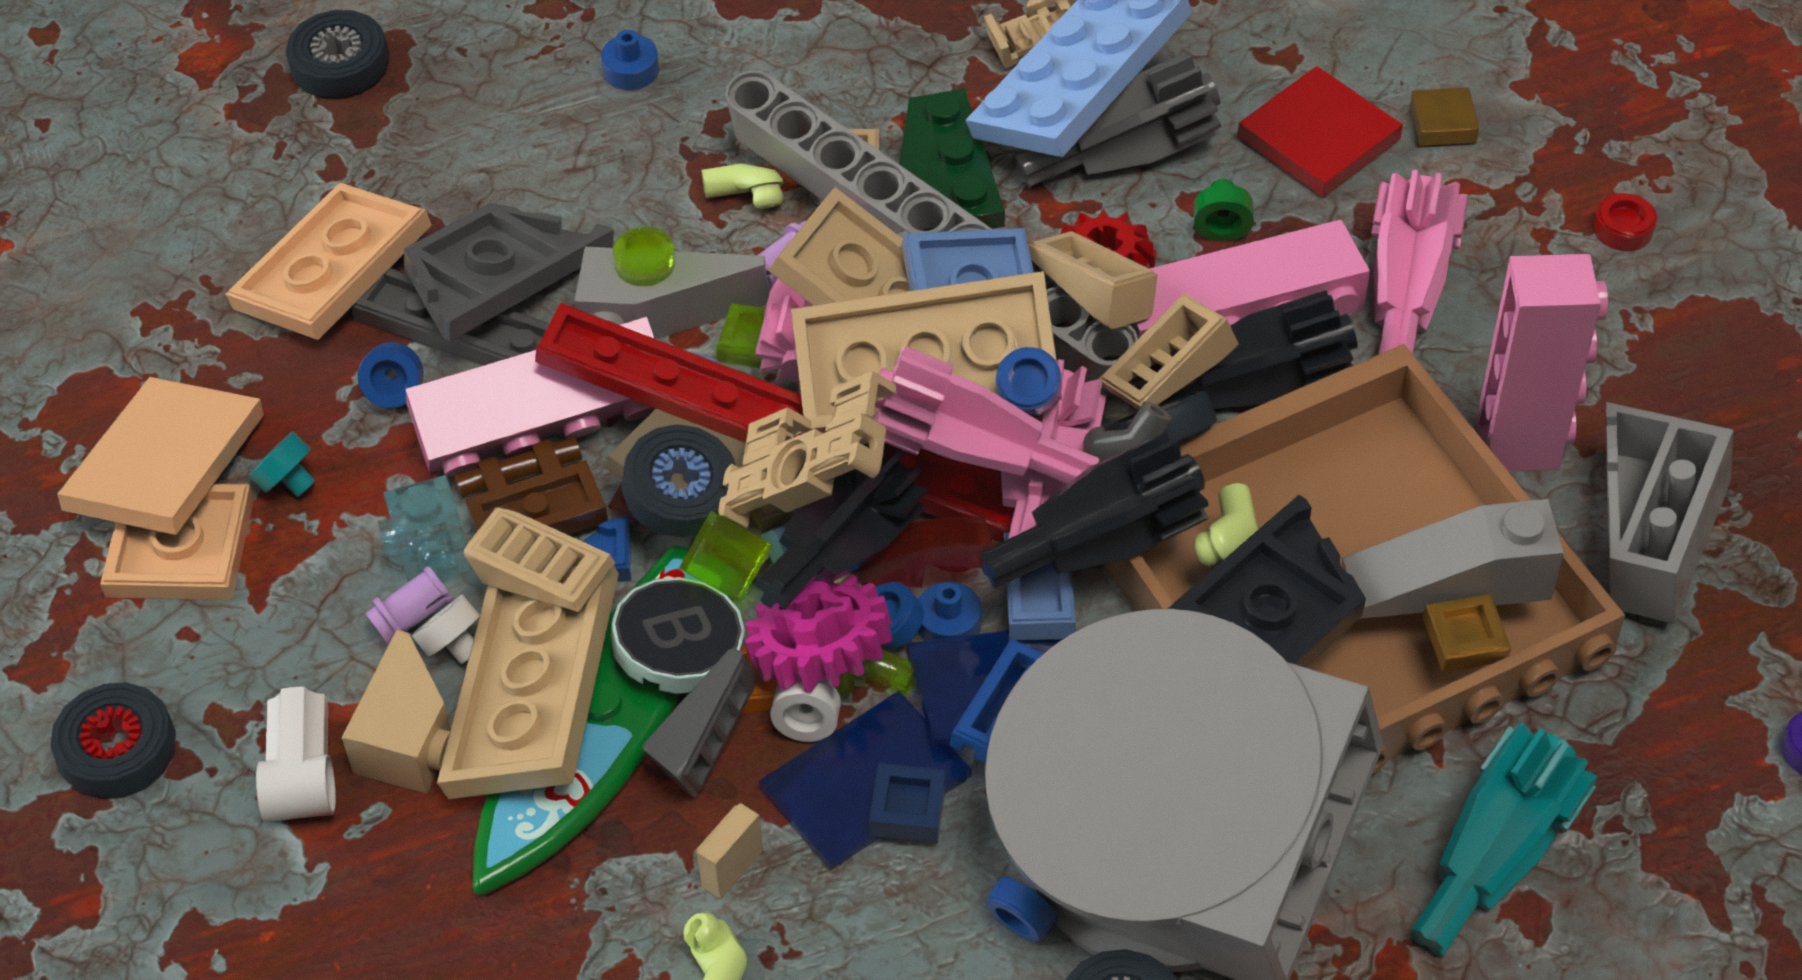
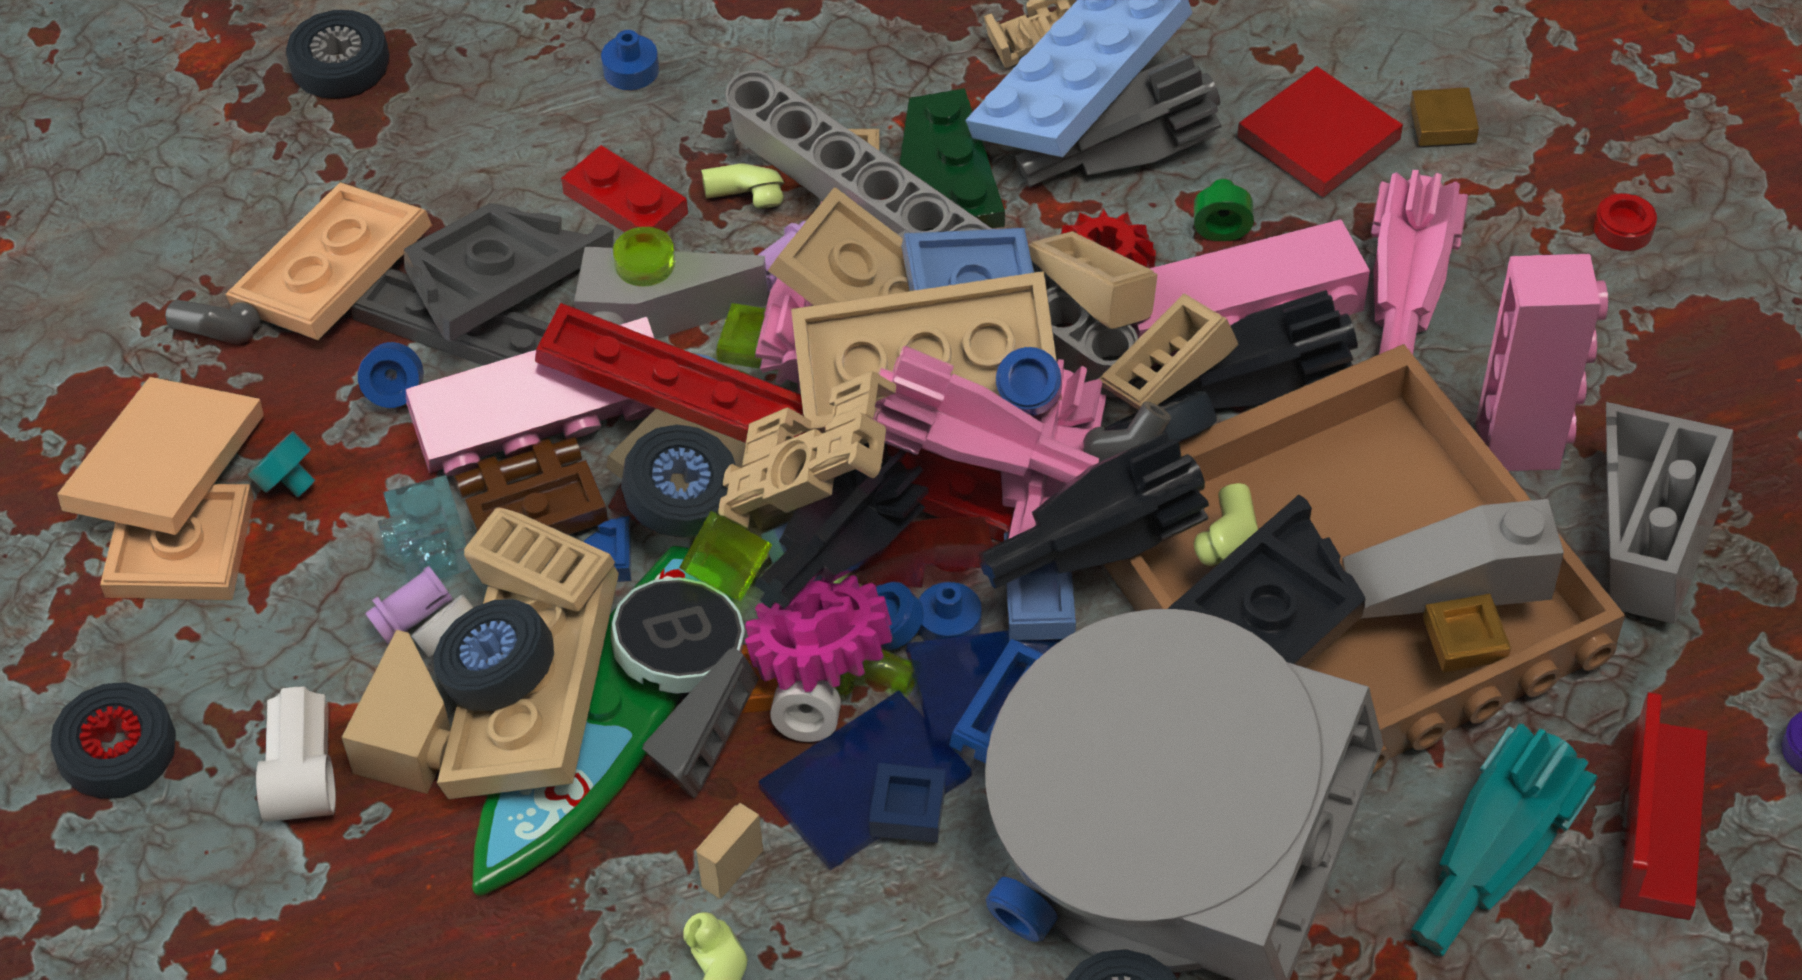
none -> dark grey arm [165,300,260,345]
none -> black bush [433,599,554,711]
none -> red plate [561,145,688,248]
none -> red panel [1619,692,1708,920]

